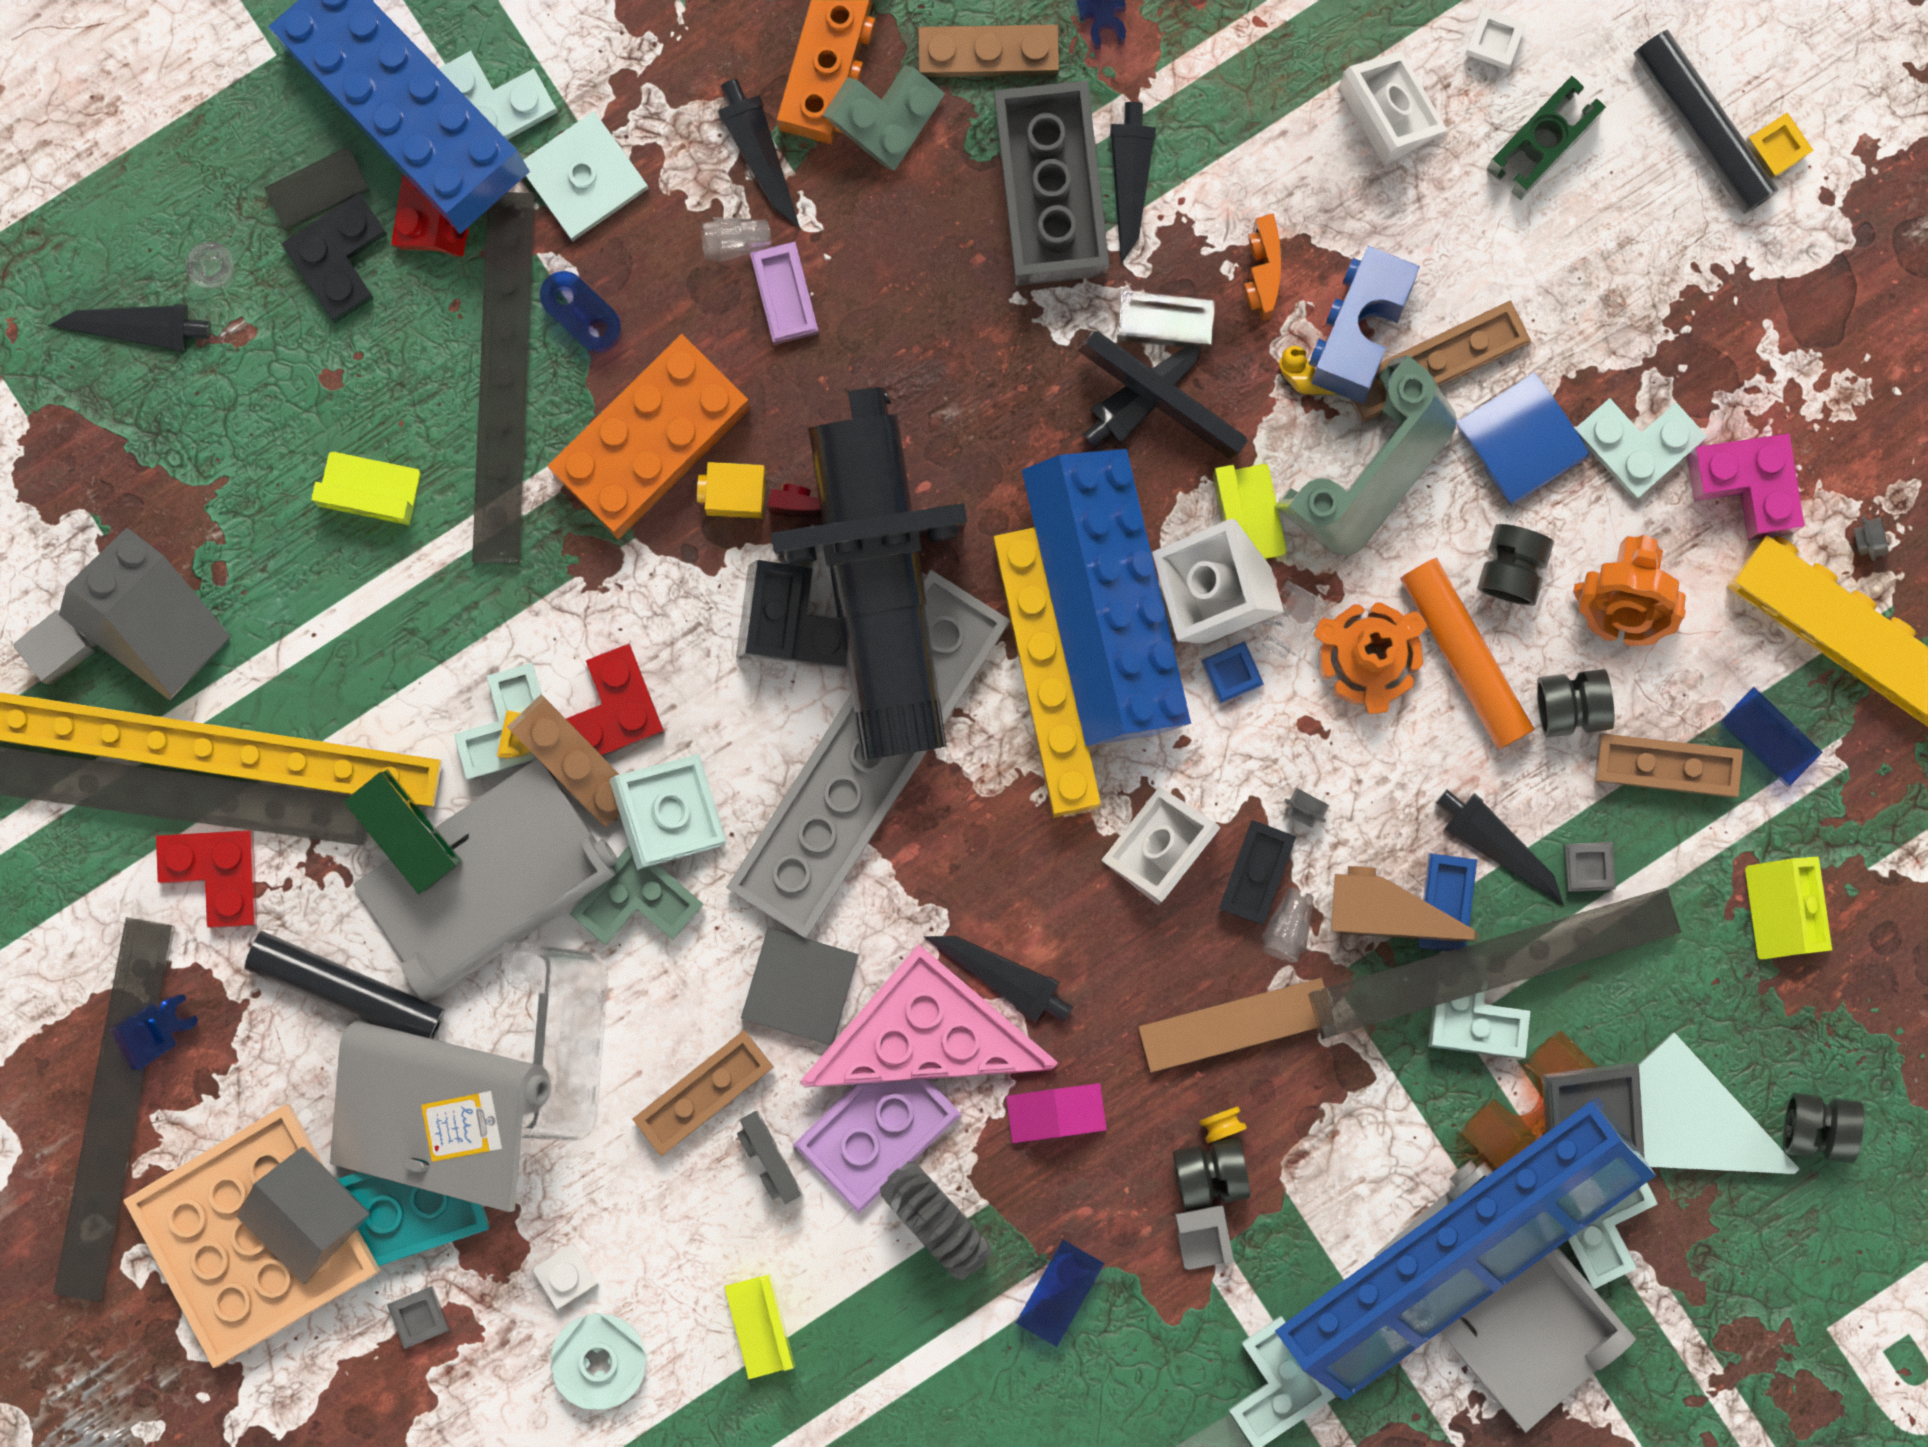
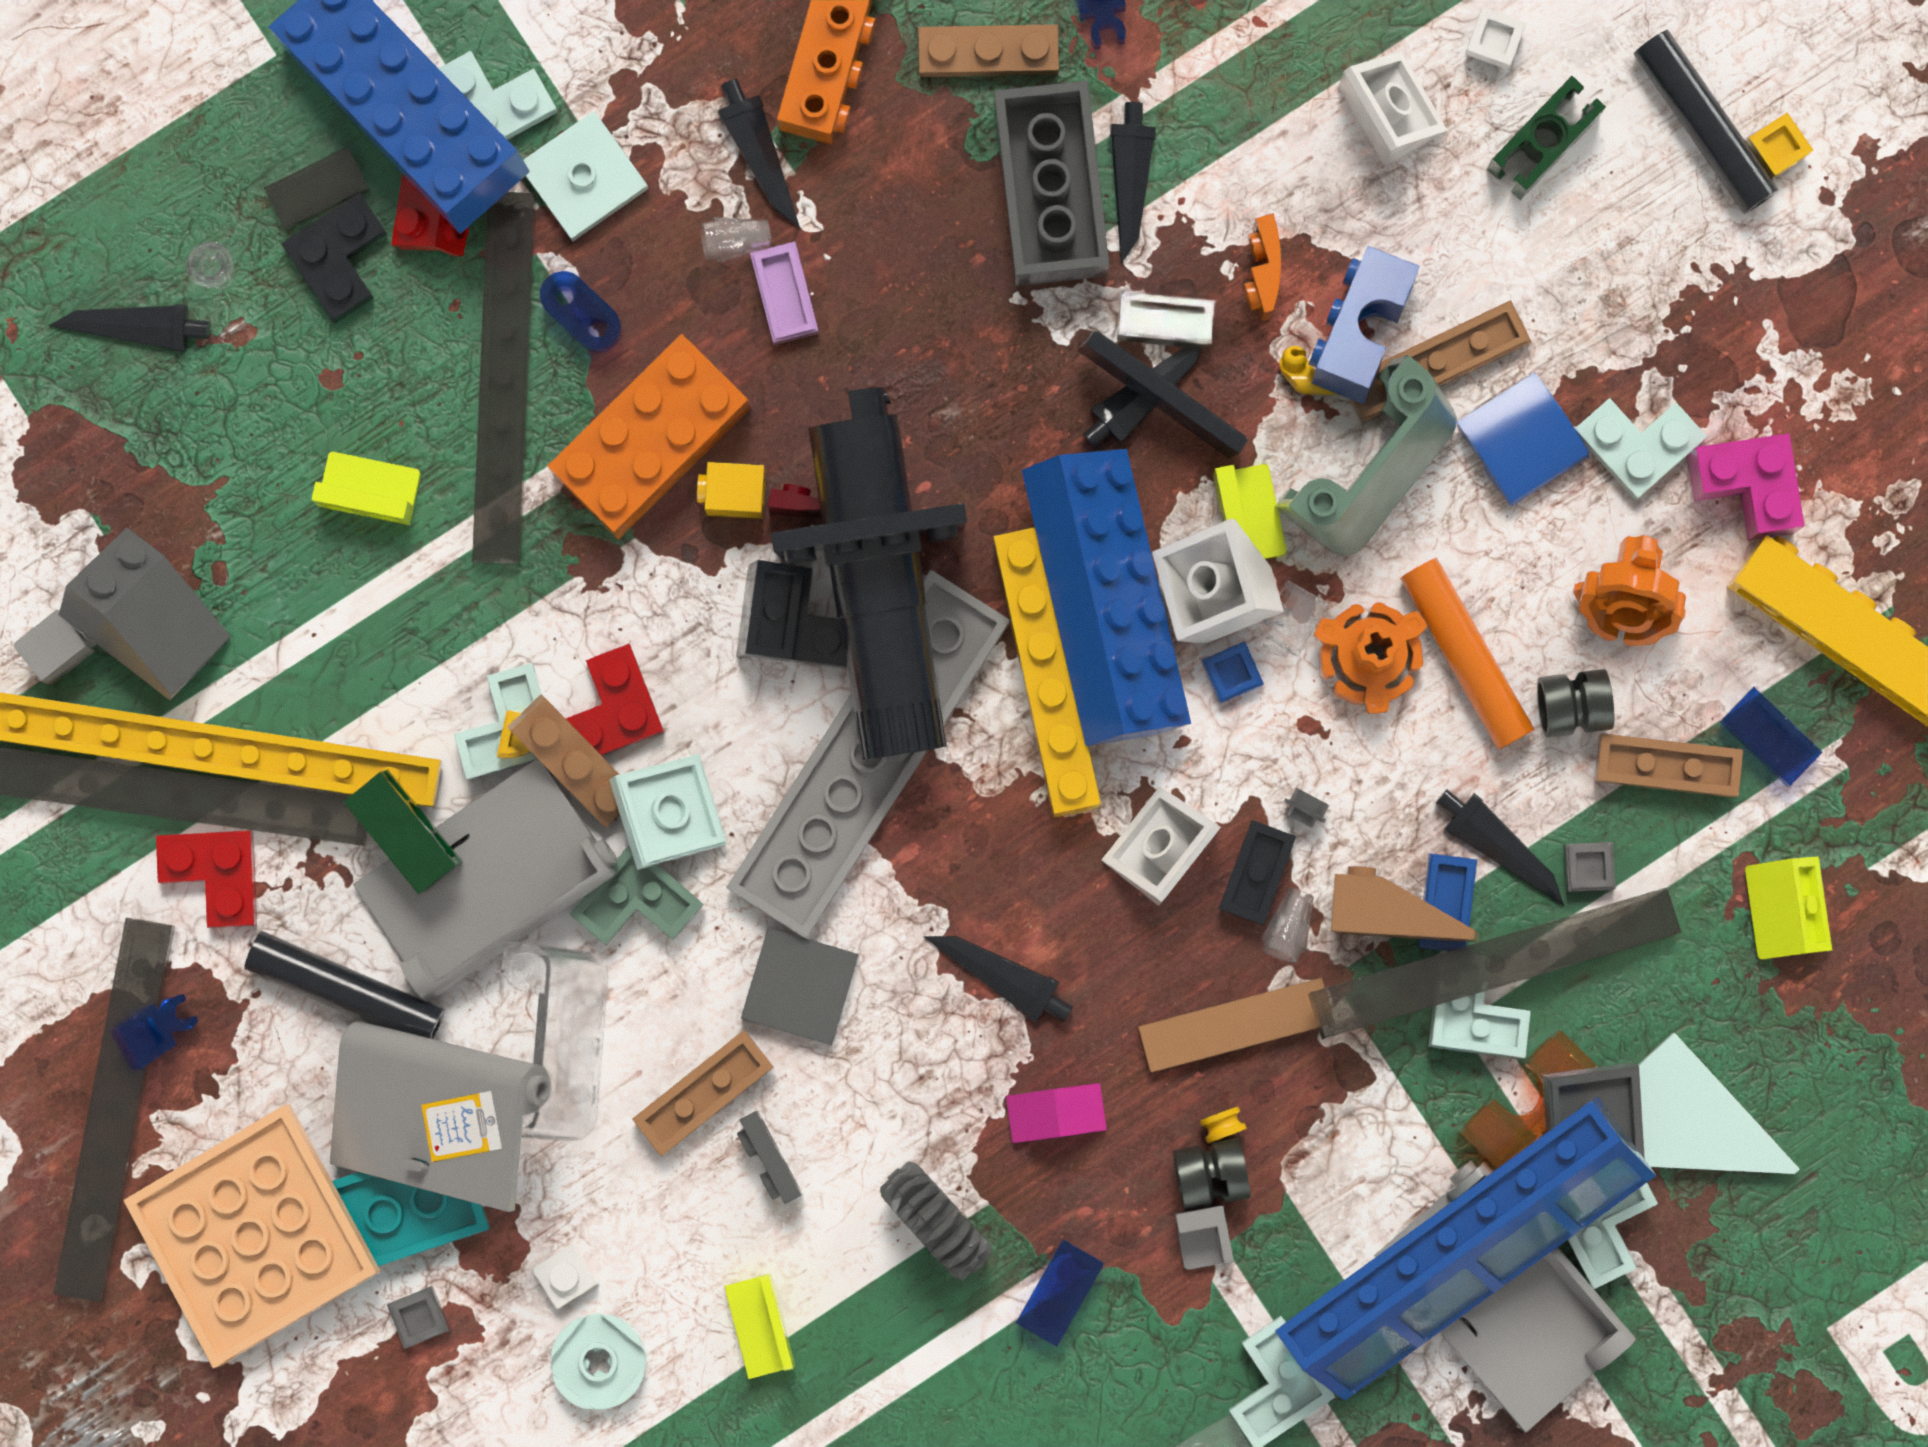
dark grey slope [237,1147,371,1284] -> none
lavender tile [793,1079,961,1214] -> none
bright pink tile [800,944,1058,1088] -> none
sand green plate [822,65,945,171] -> none
pearl dark grey wheel [1477,524,1555,606] -> none
pearl dark grey wheel [1783,1092,1864,1163] -> none
dark grey plate [1854,516,1890,561] -> none

